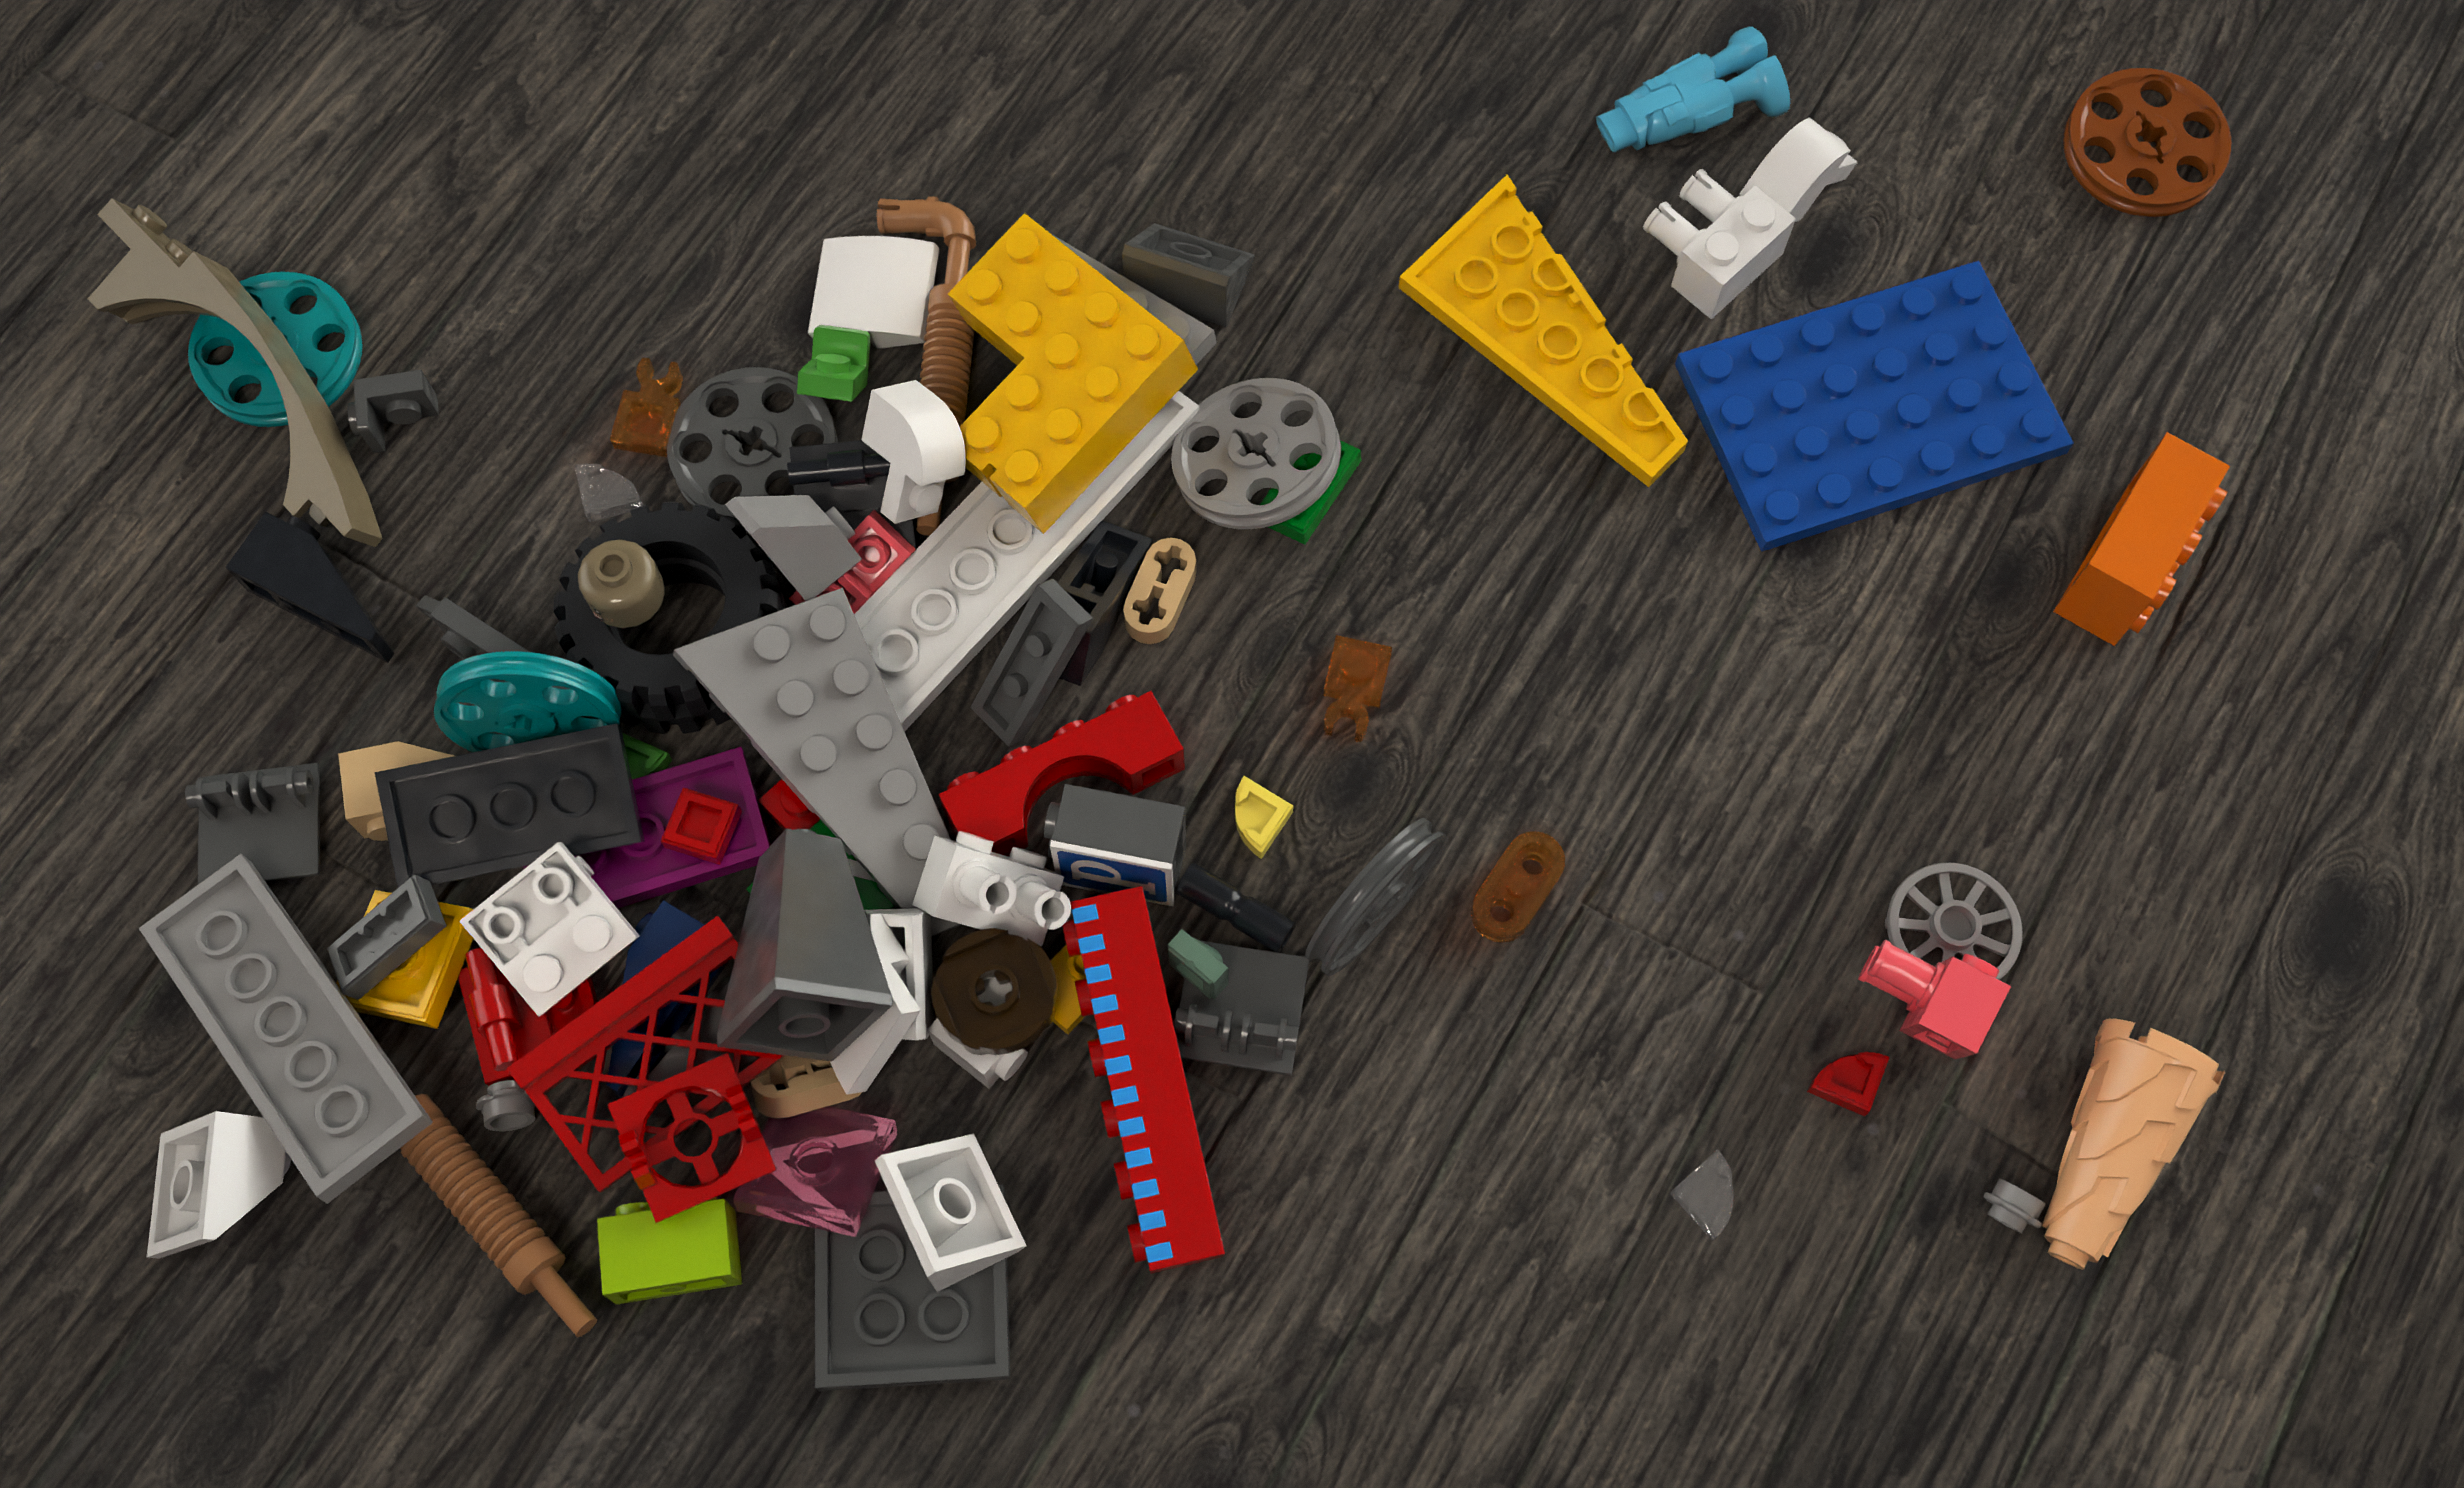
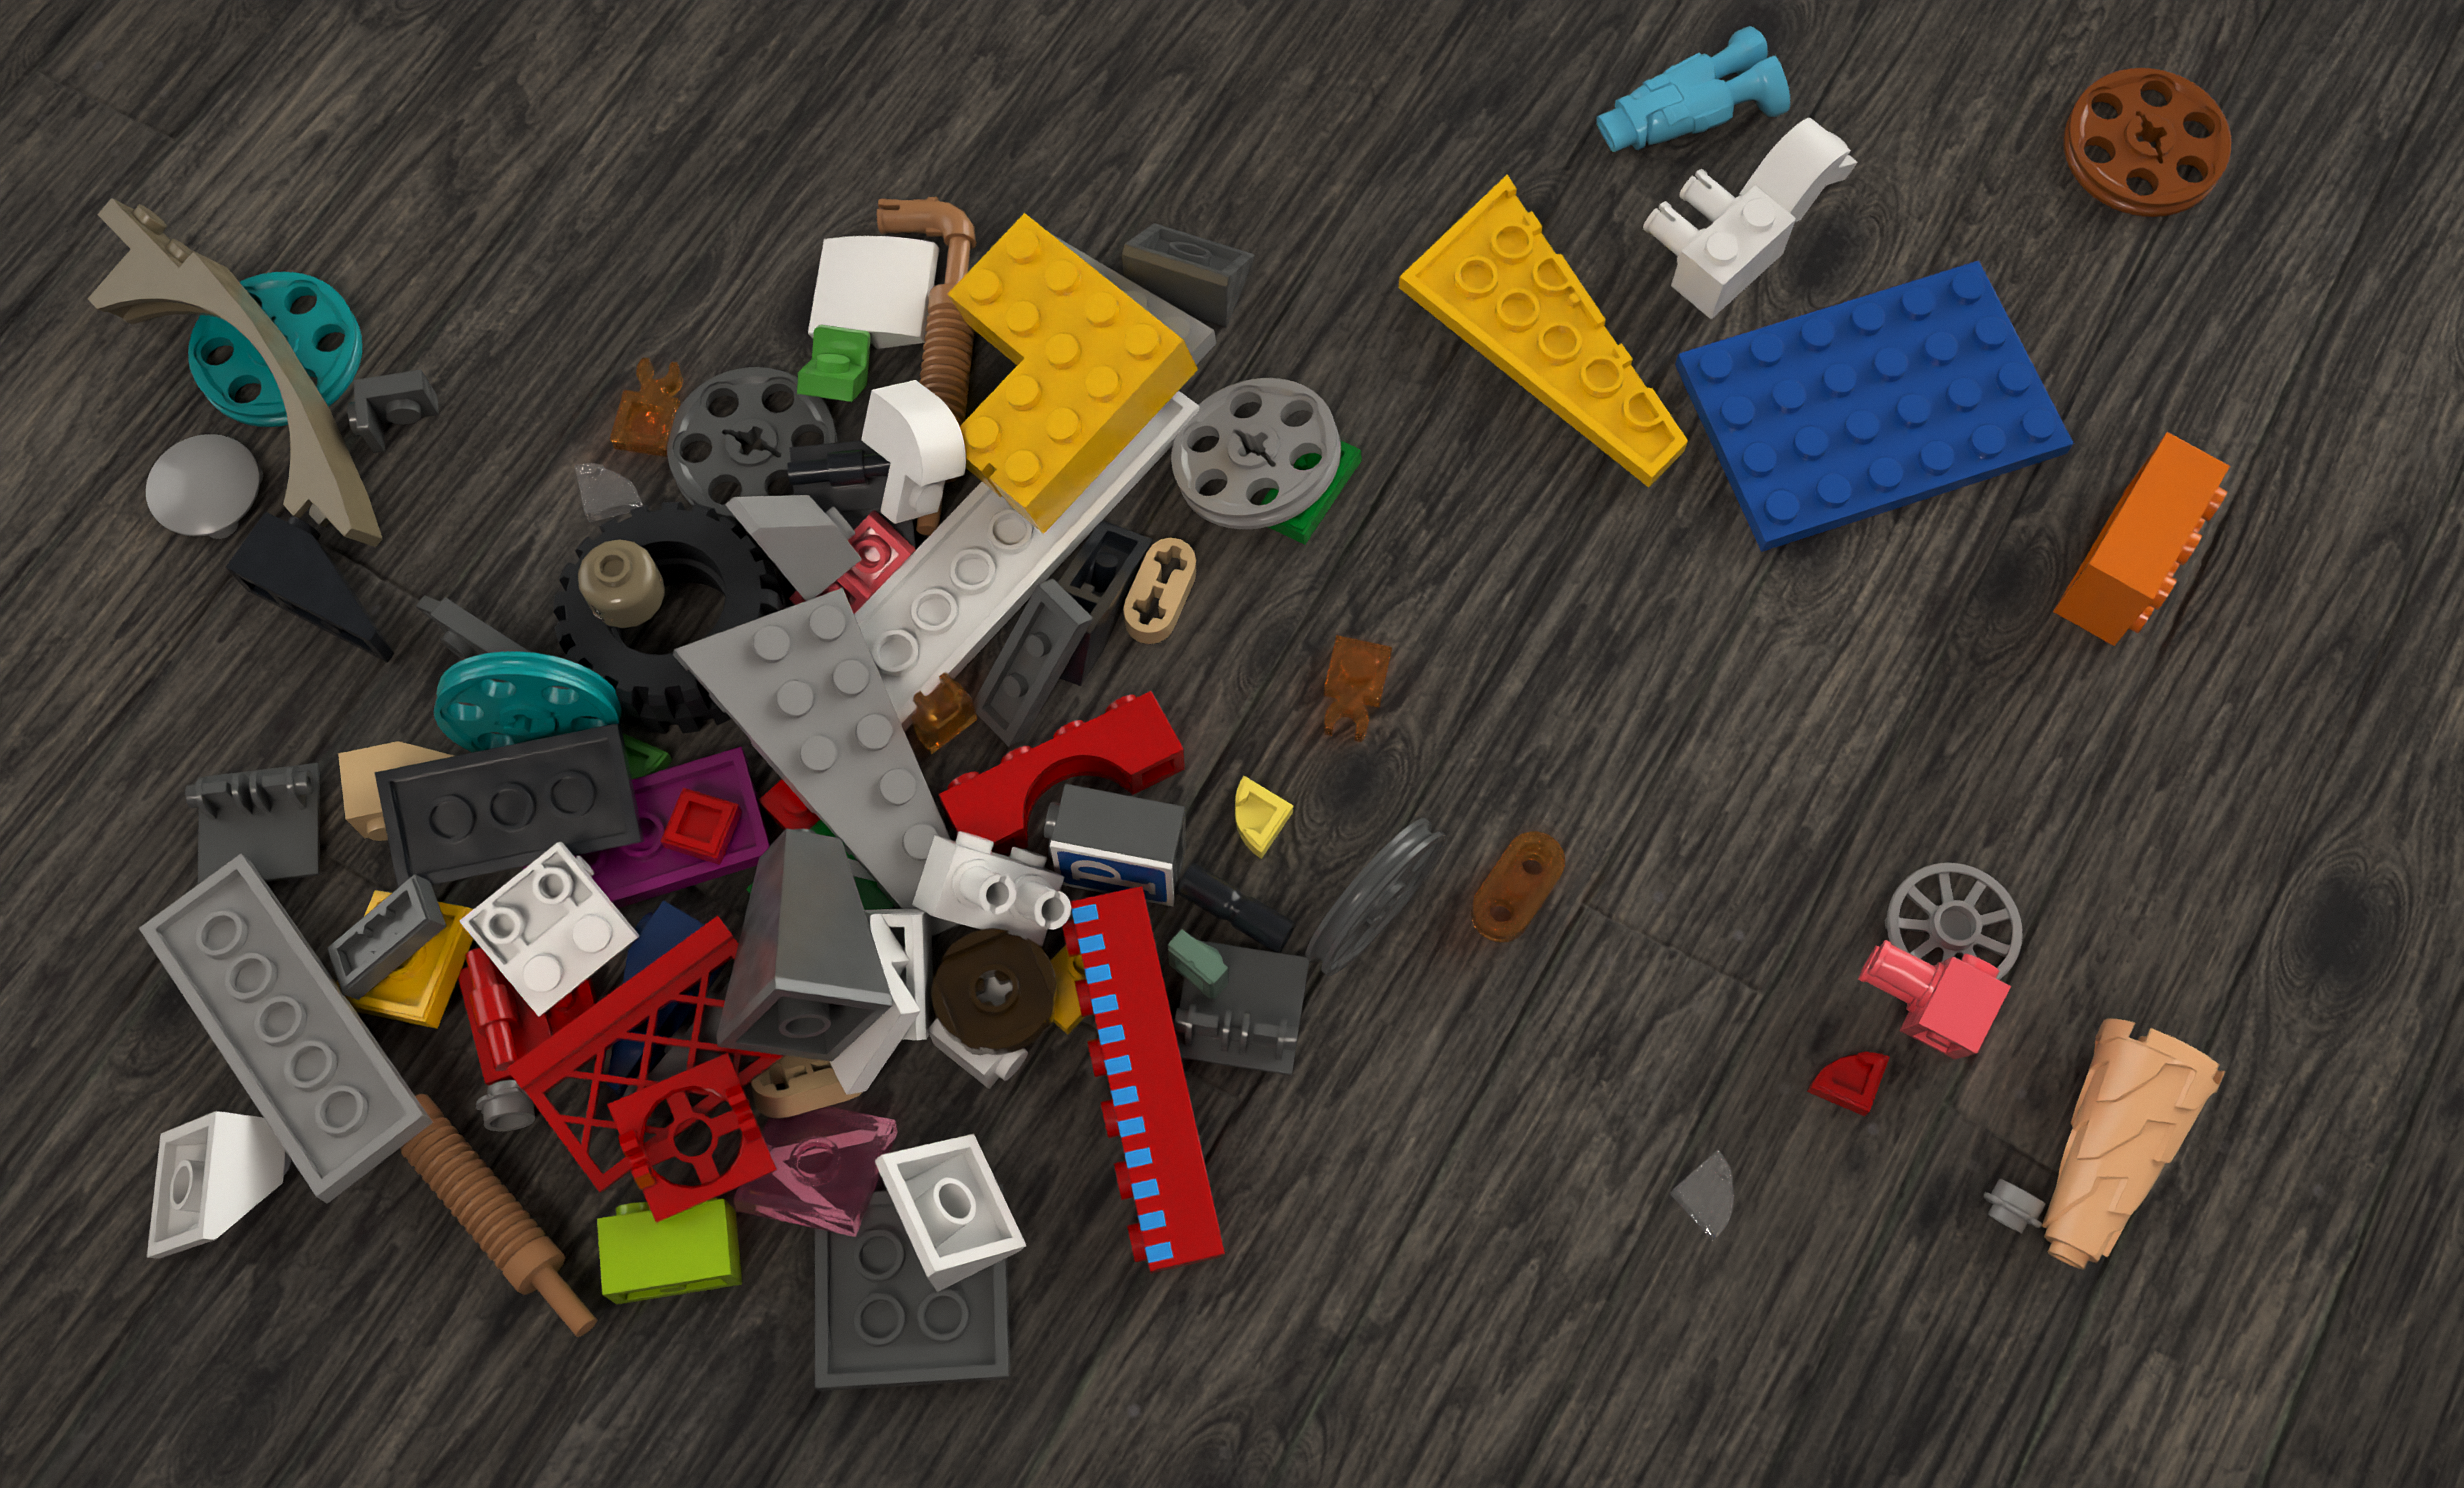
none -> light grey dish [146,434,263,539]
none -> clear orange plate [911,672,977,754]

